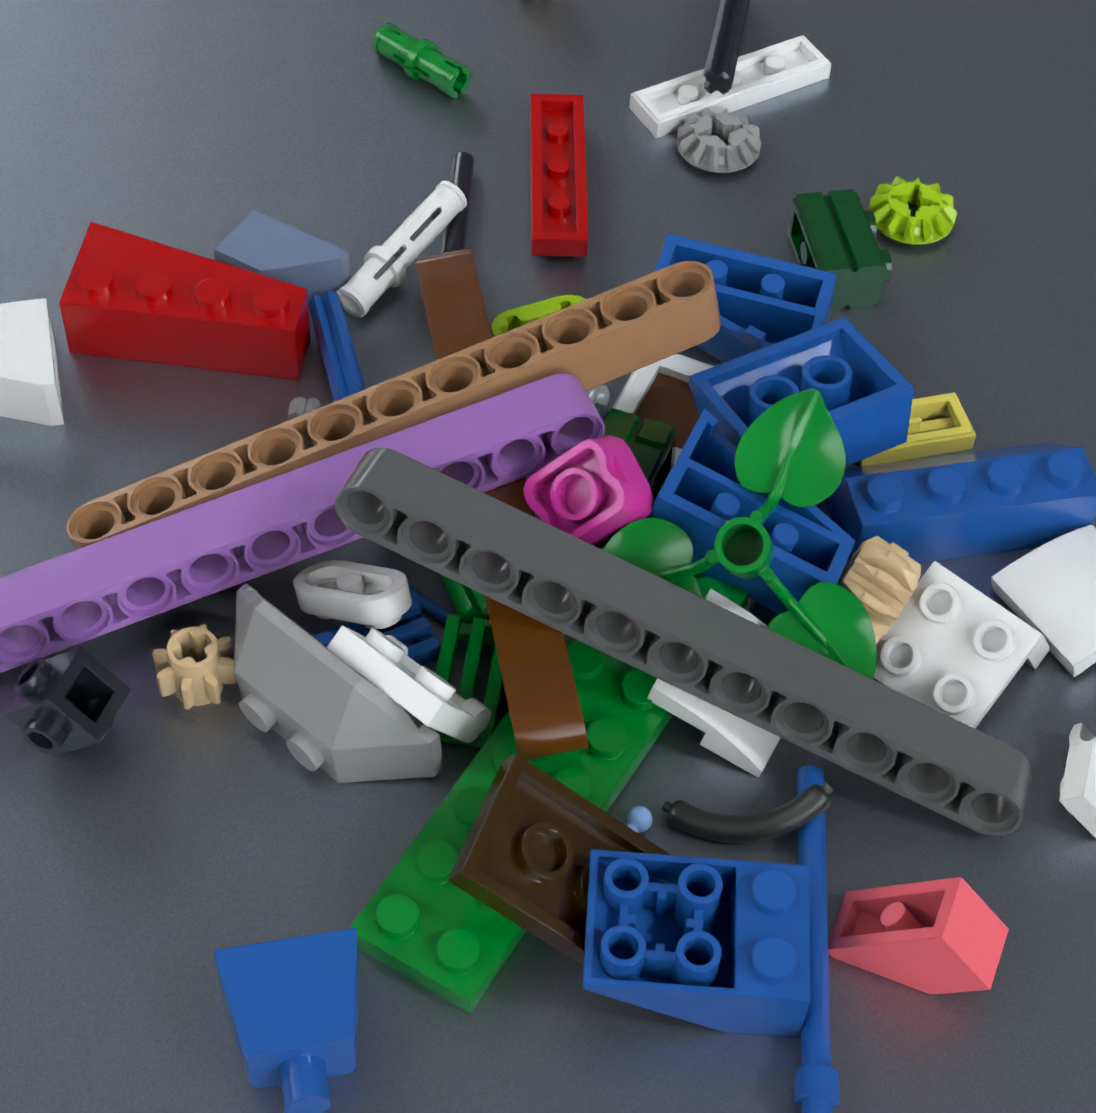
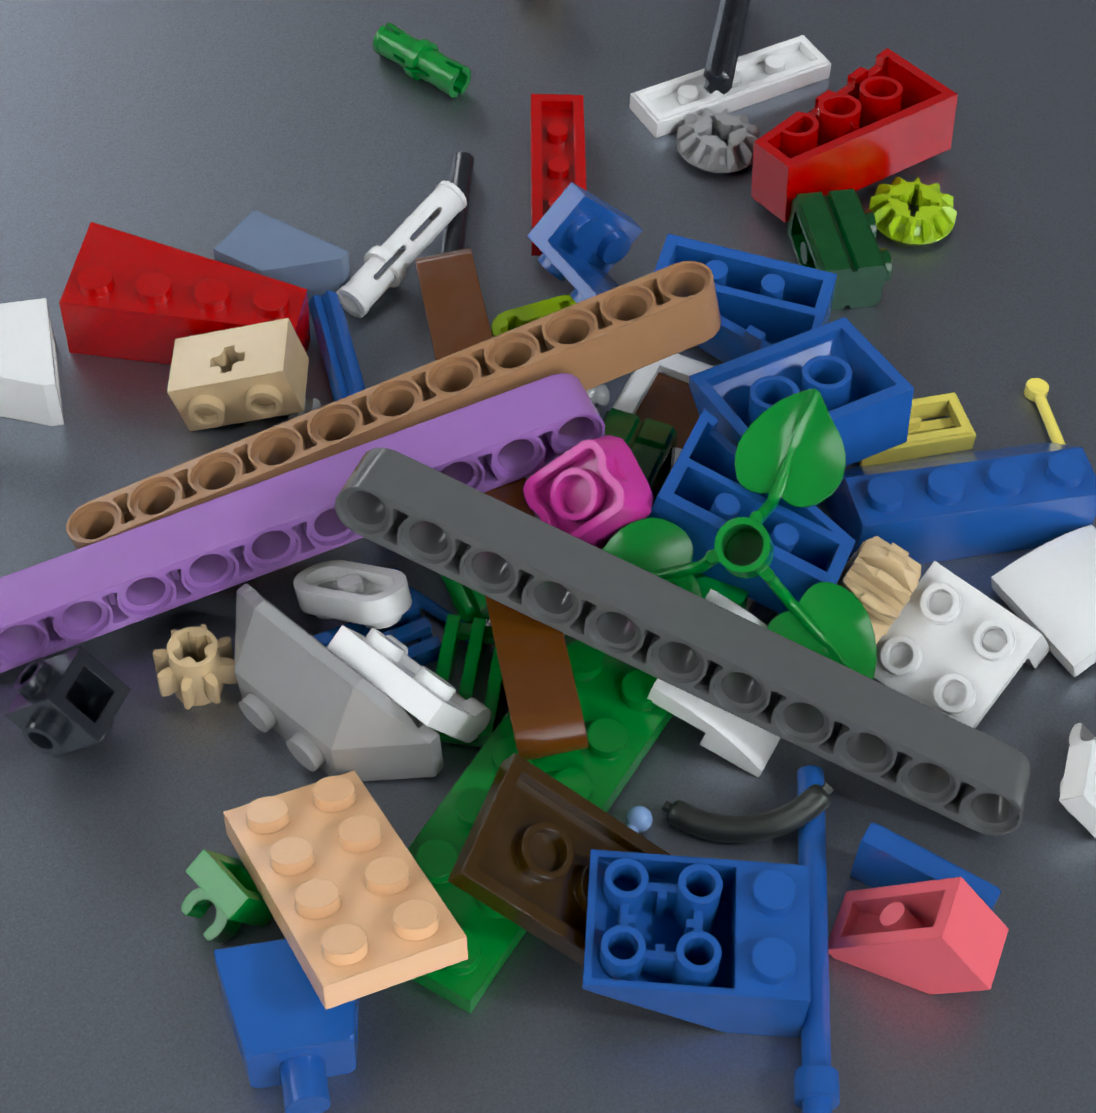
none -> tan brick [167,318,309,432]
none -> green tile [180,849,273,944]
none -> light nougat plate [223,770,468,1010]
none -> blue bracket [527,182,643,303]
none -> red wedge [751,48,958,223]
none -> blue tile [850,822,1002,911]
none -> light yellow hinge [1024,378,1066,445]

